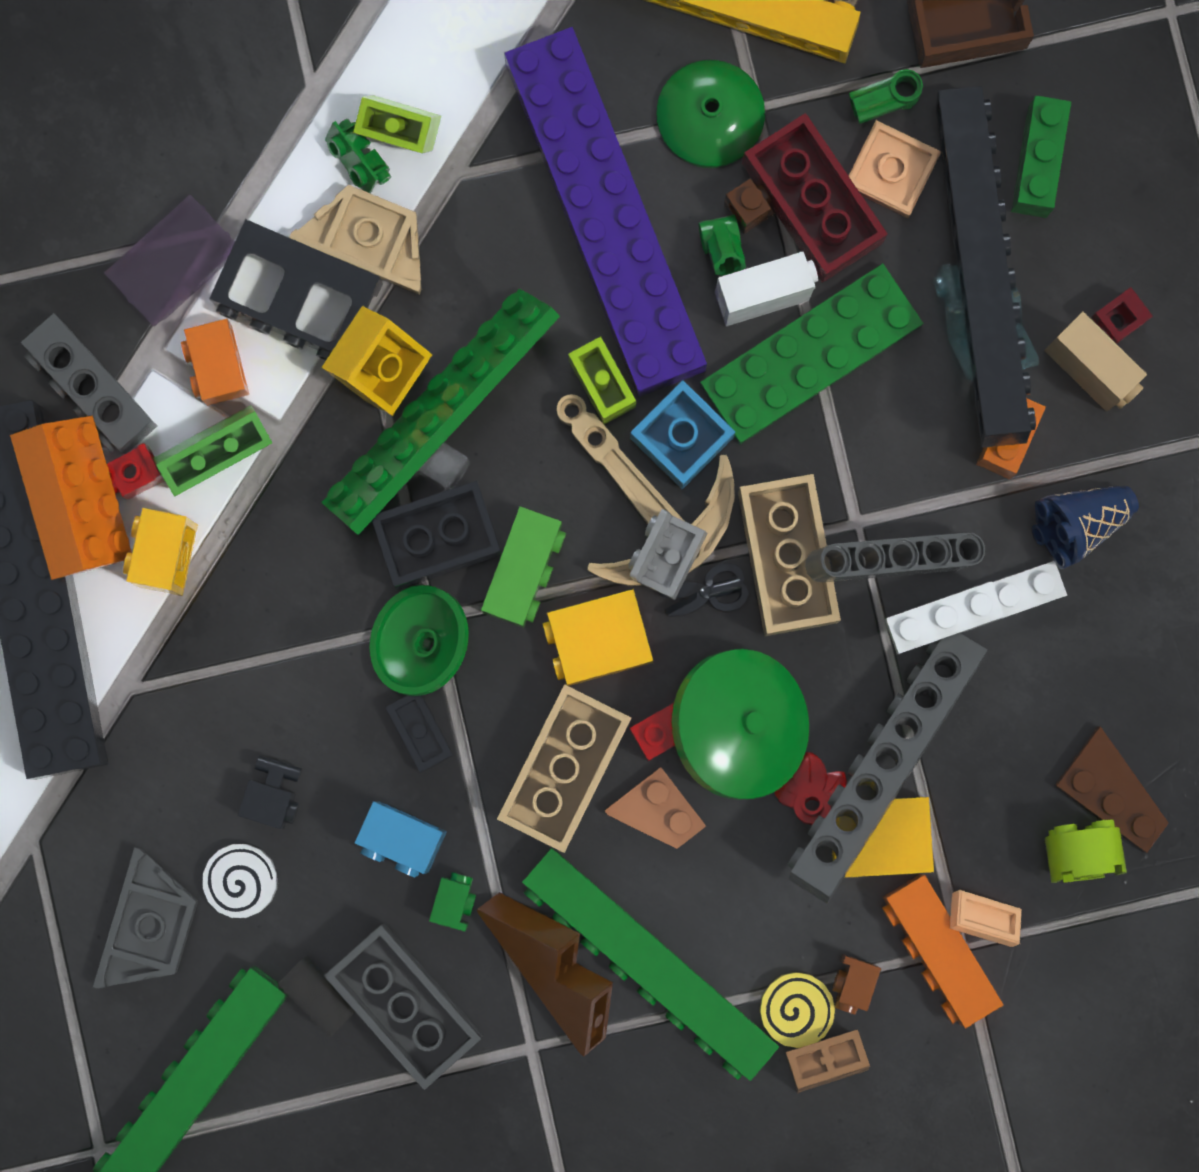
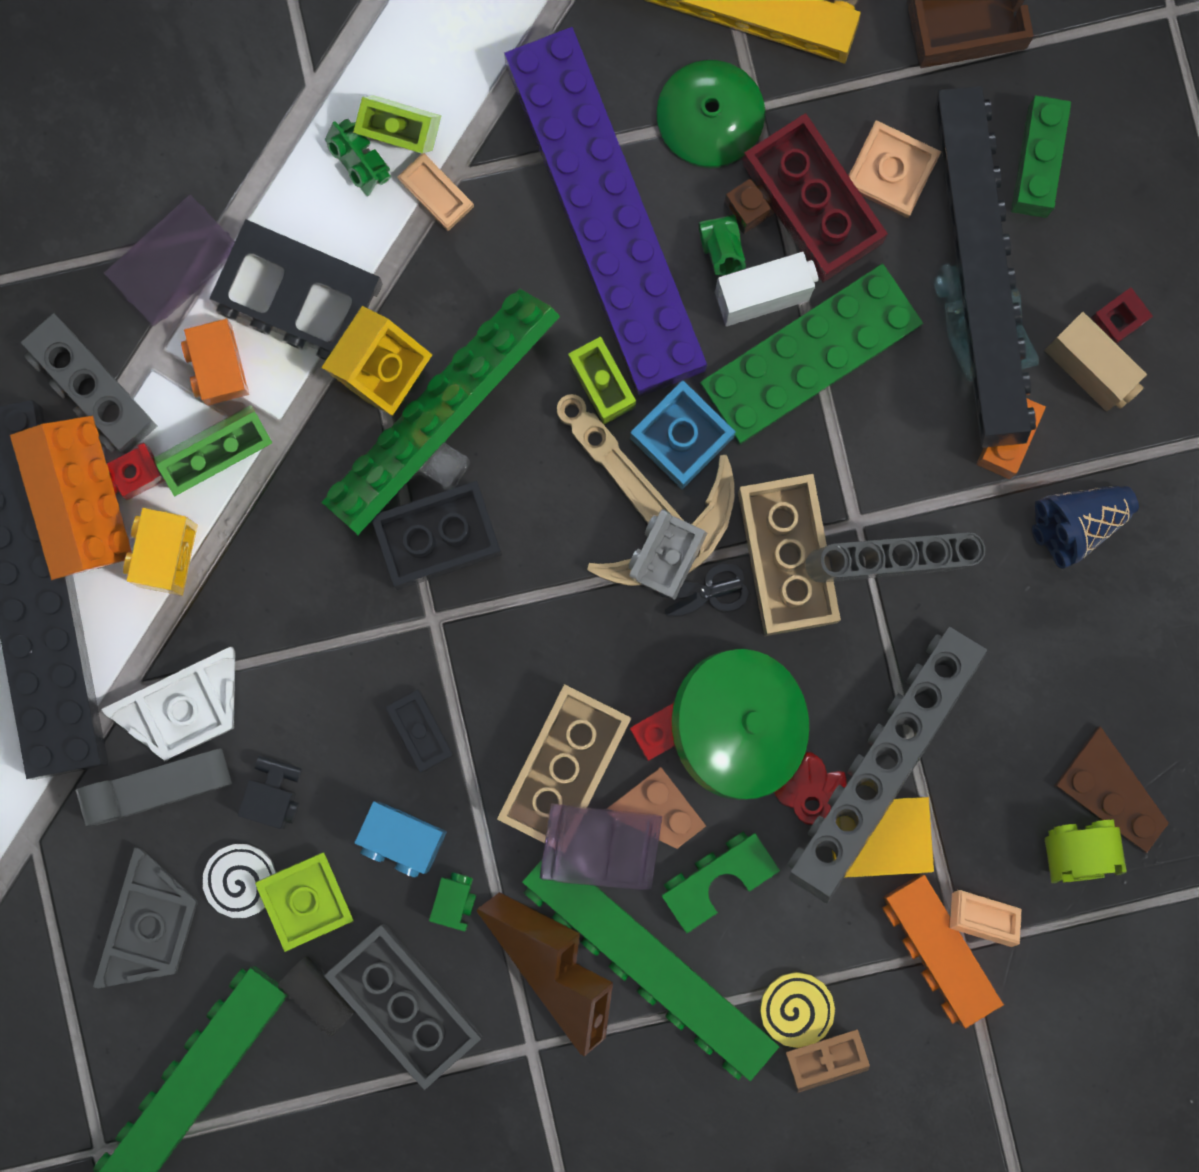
tan wing [289,185,422,295] -> none
green dish [370,585,469,696] -> none
bright green brick [481,506,566,628] -> none
yellow brick [542,589,653,686] -> none
dark orange brick [832,954,881,1015] -> none
green piece [848,69,923,124] -> none
white bracket [884,561,1067,654] -> none
none -> dark grey beam [75,748,232,827]
none -> white wing [102,647,235,761]
none -> lime plate [255,852,354,952]
none -> light nougat tile [397,153,474,231]
none -> clear purple piece [539,803,663,890]
none -> green arch [661,831,780,934]

